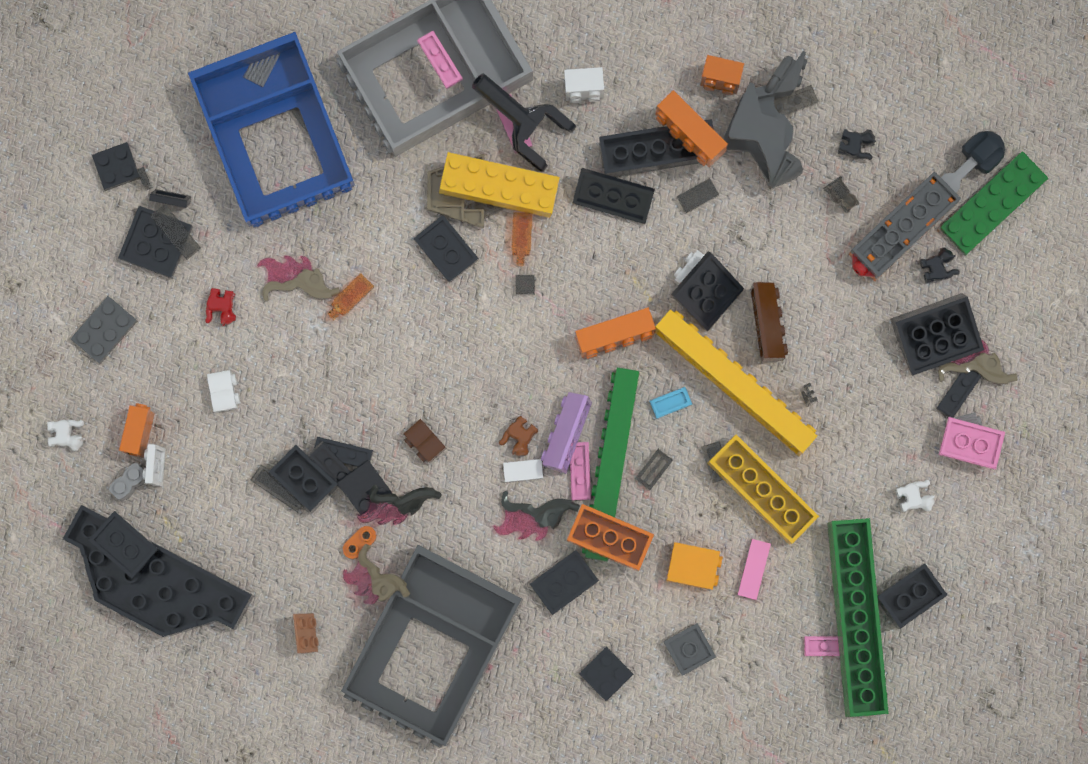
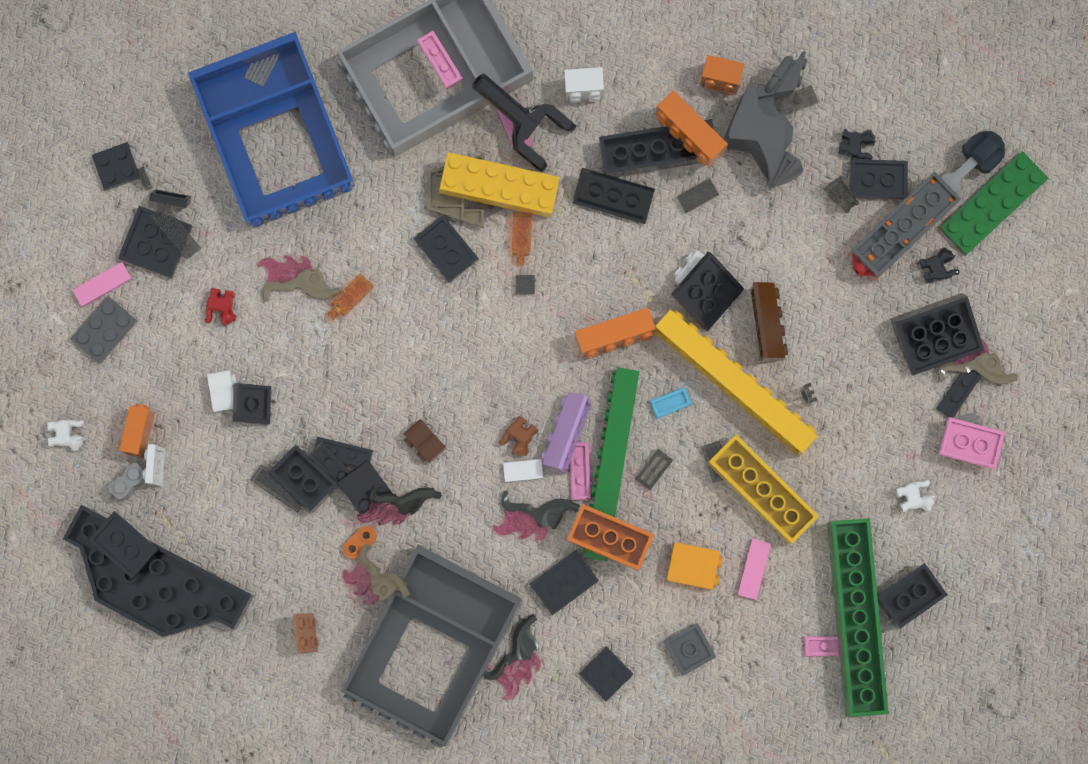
none -> bright pink tile [72,262,132,307]
none -> black plate [233,383,271,425]
none -> piece [484,614,541,700]
none -> black plate [849,159,908,200]

